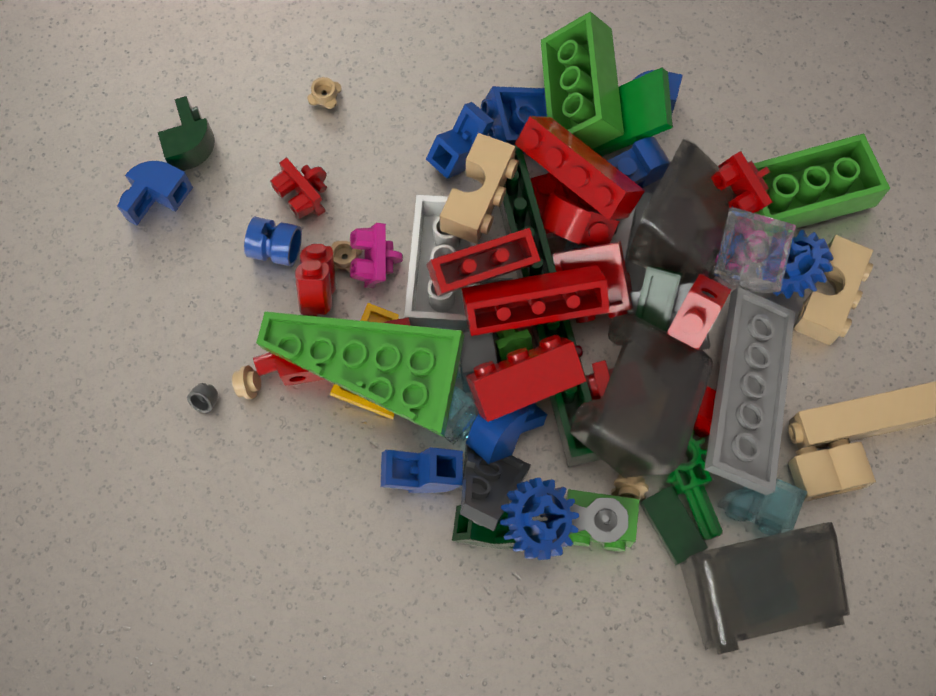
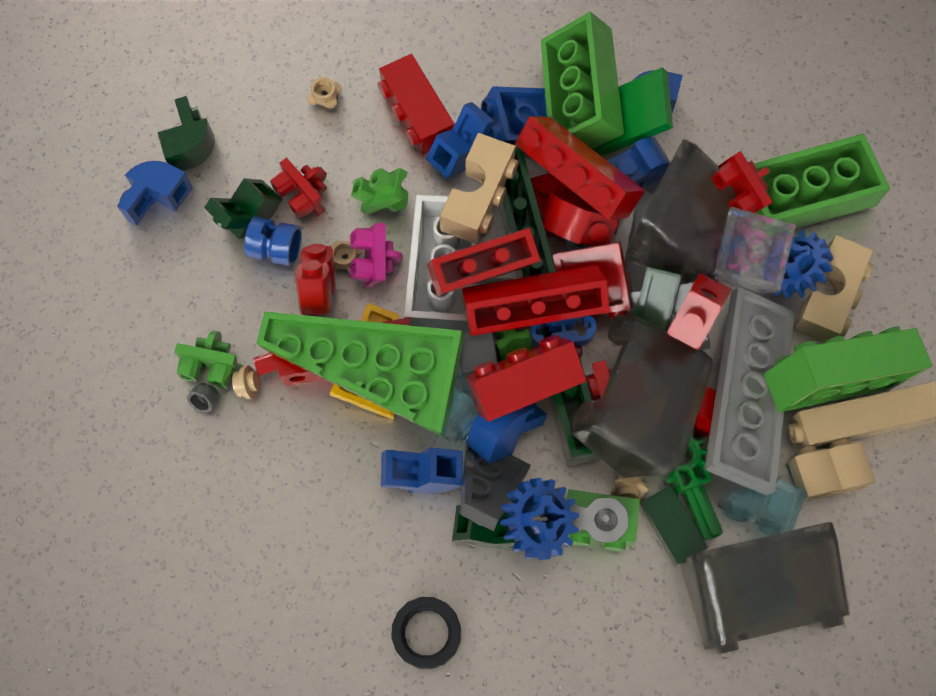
none -> bright green hips [174,330,243,388]
none -> dark green brick [204,178,283,239]
none -> bright green hips [351,168,408,215]
none -> red brick [377,53,455,155]
none -> black tyre [391,597,461,669]
none -> blue beam [530,315,596,347]
none -> bright green brick [764,326,933,413]

